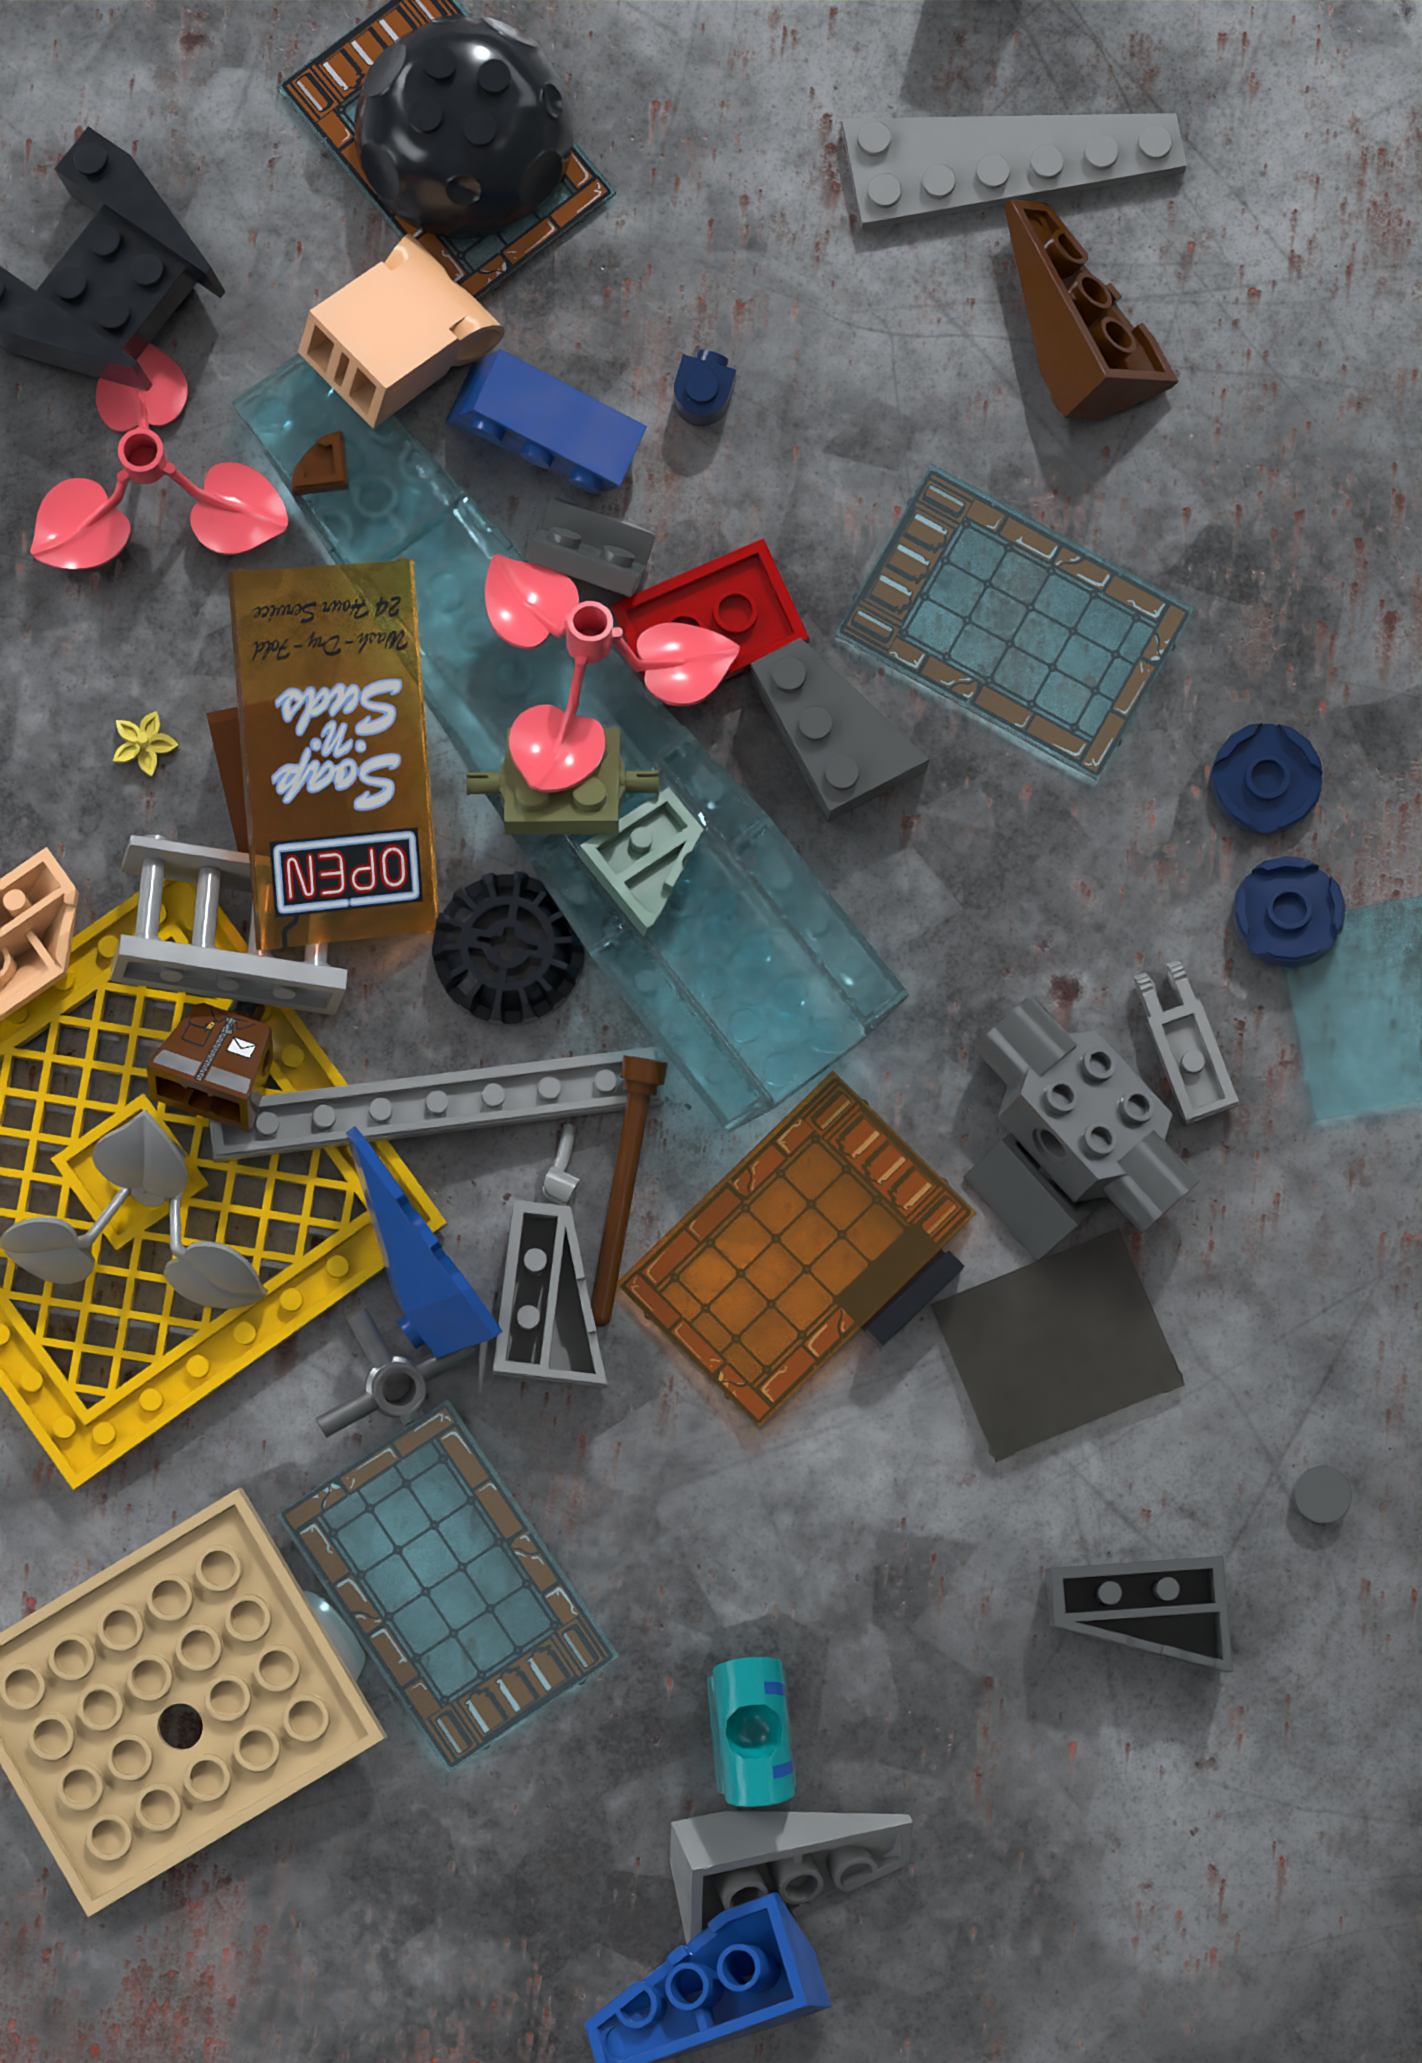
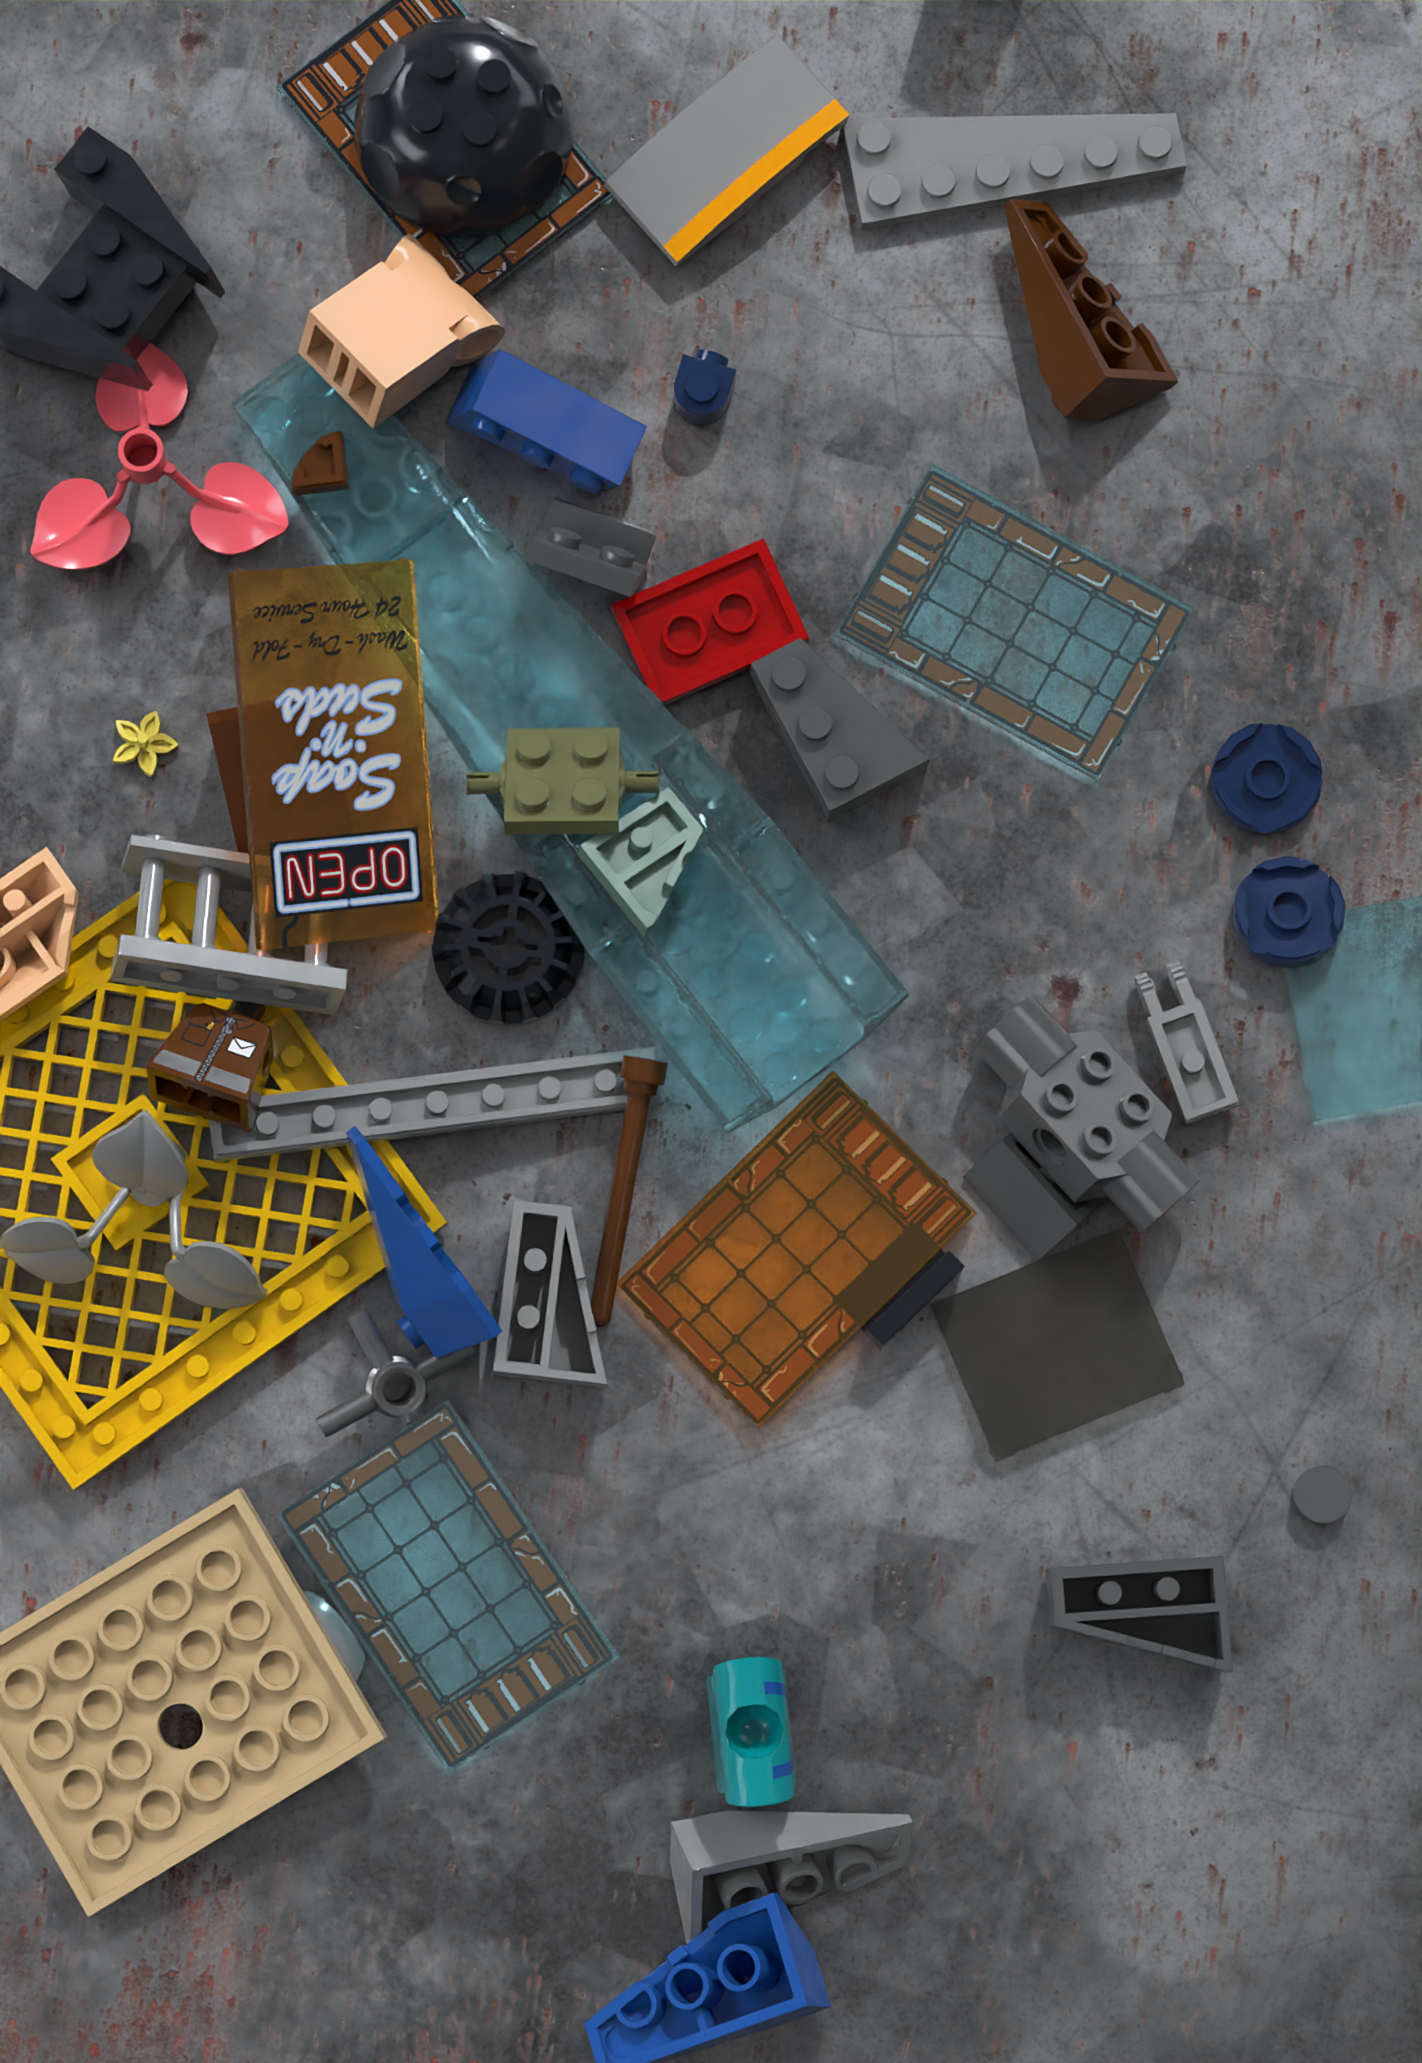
coral plant [485,554,740,793] -> none
light grey hand [542,1124,580,1206] -> none
none -> light grey slope [604,34,850,266]

